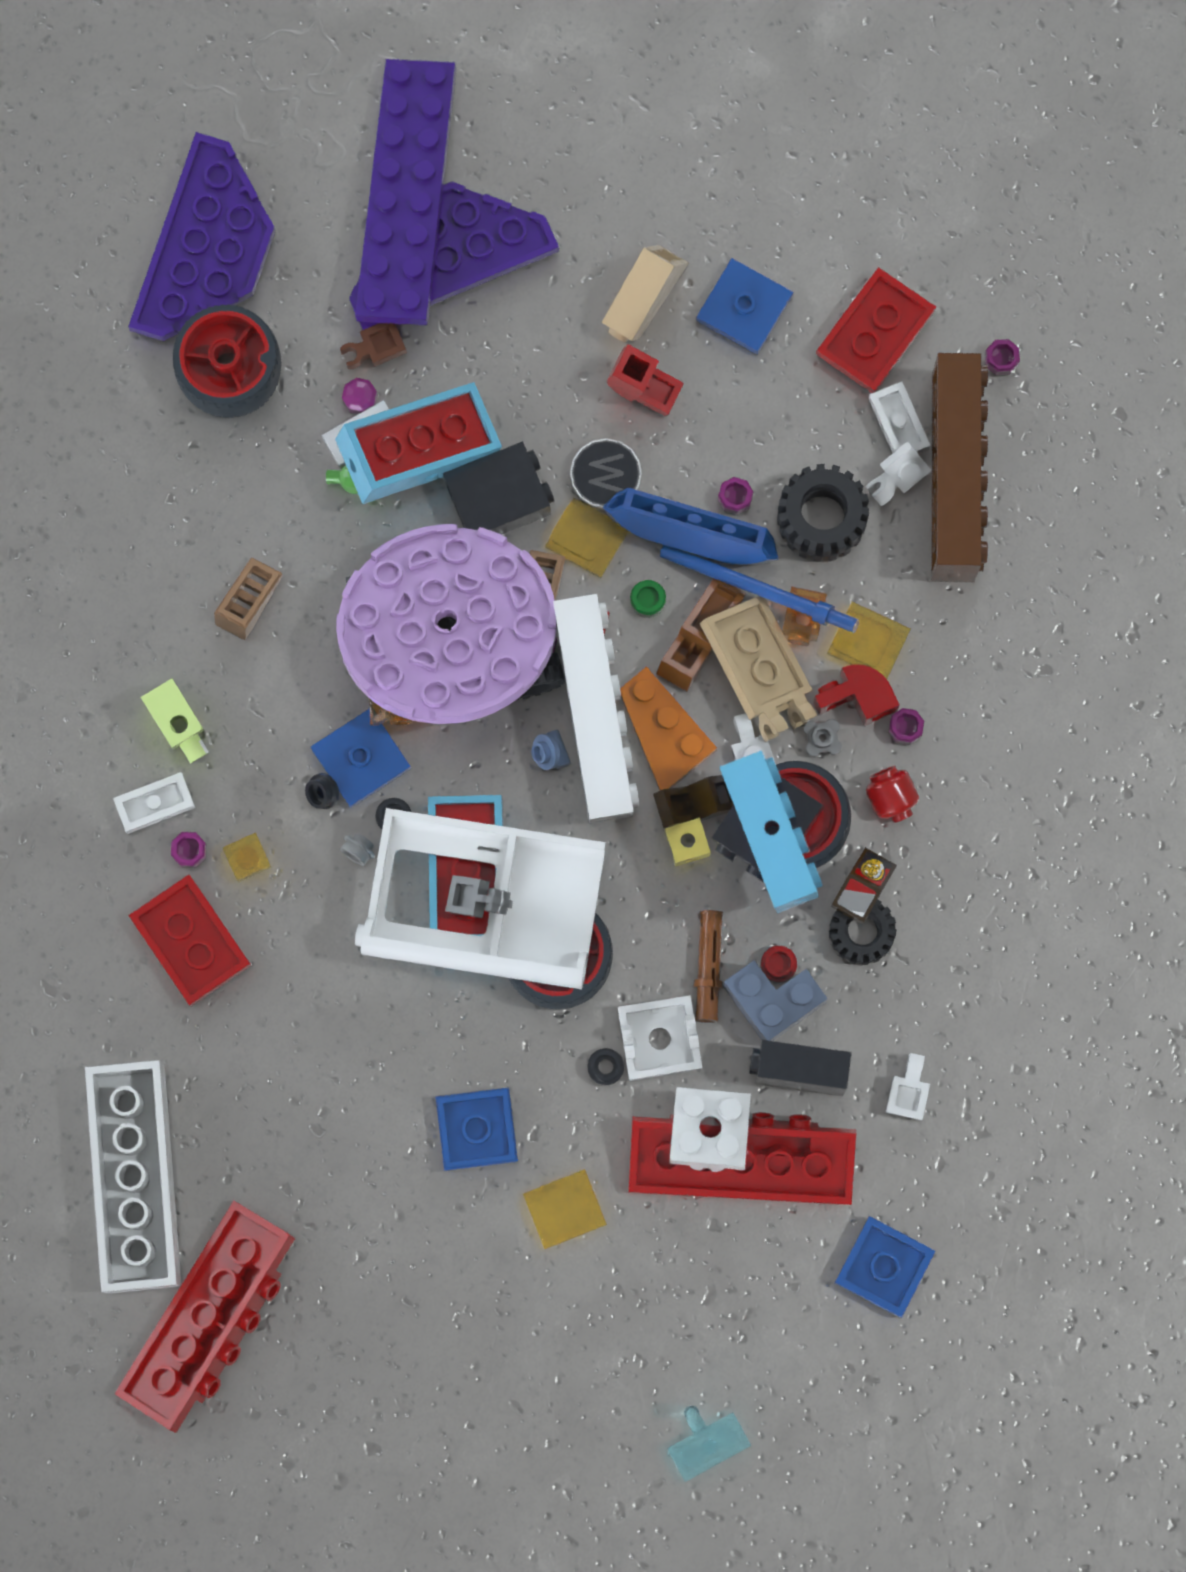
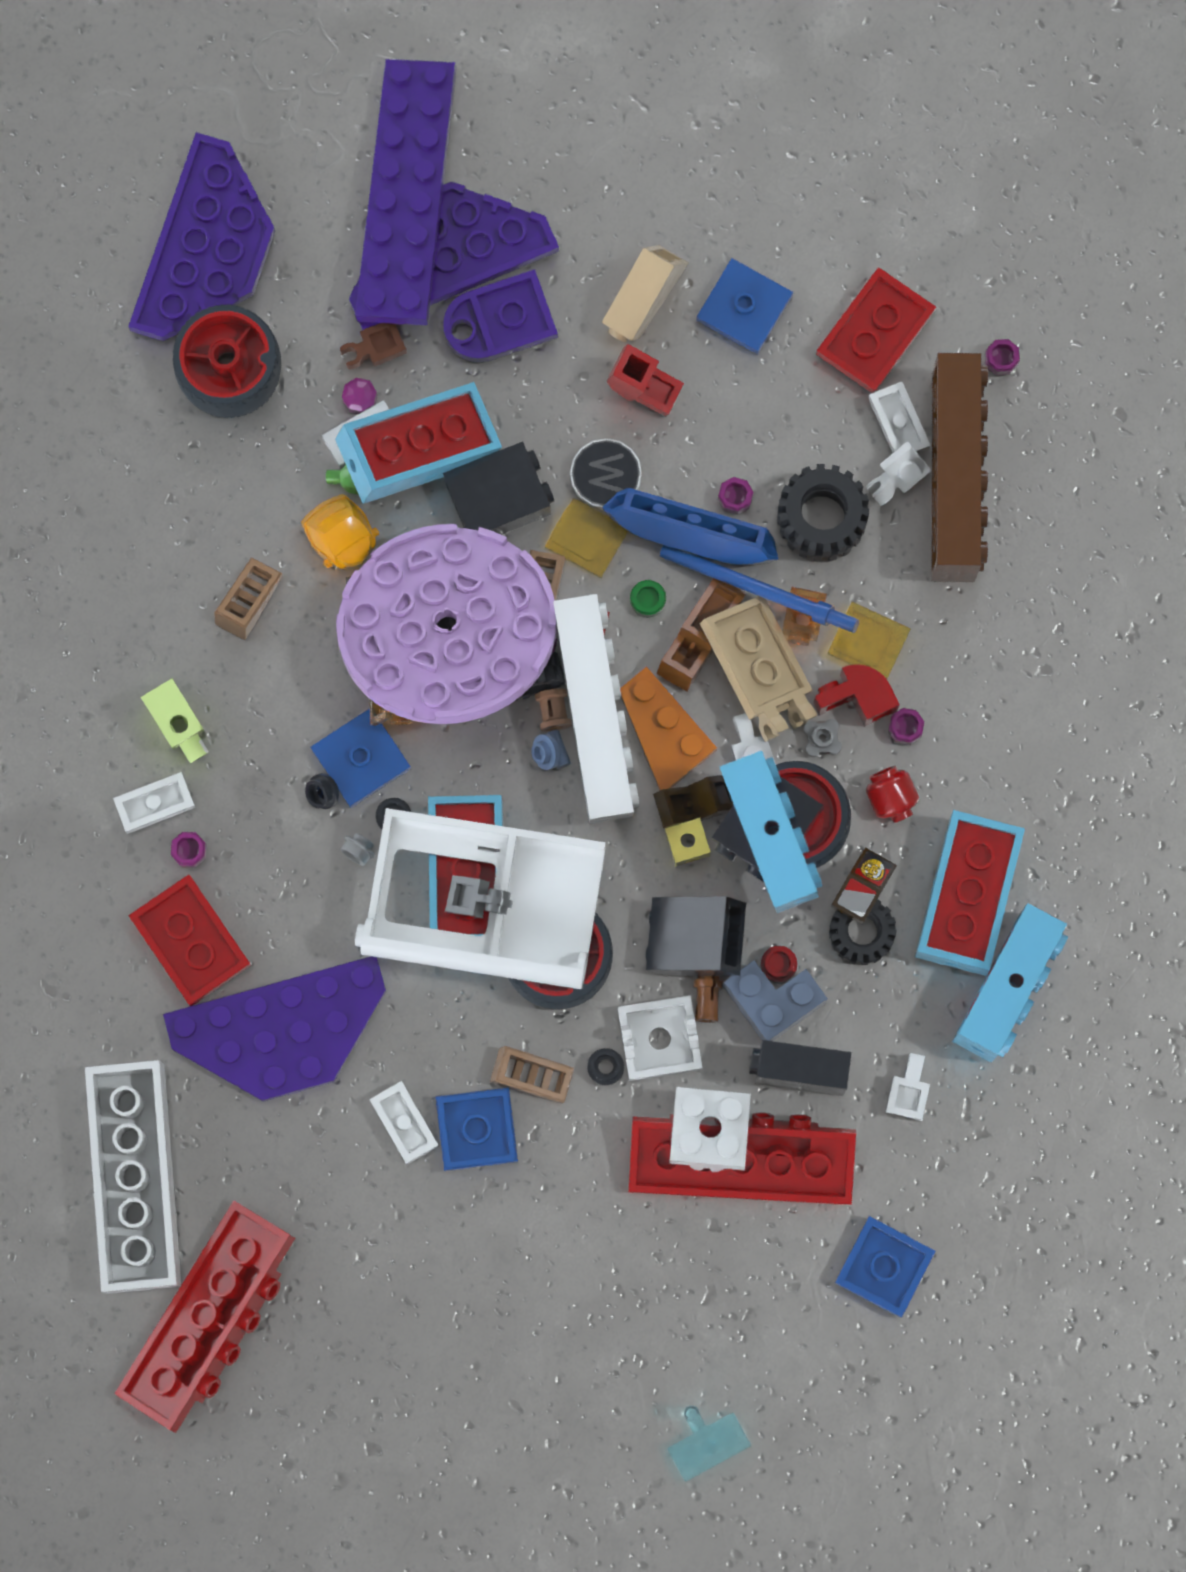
clear yellow plate [222,832,272,883] -> none
clear yellow piece [523,1169,607,1249] -> none
none -> dark purple plate [163,956,387,1102]
none -> light orange helmet [301,494,380,569]
none -> white plate [369,1081,439,1165]
none -> dark purple plate [443,269,558,362]
none -> medium nougat slope [490,1046,574,1104]
none -> nougat bush [535,689,572,732]
none -> brick [645,896,746,976]
none -> red brick [914,810,1025,976]
none -> medium azure brick [952,903,1069,1062]

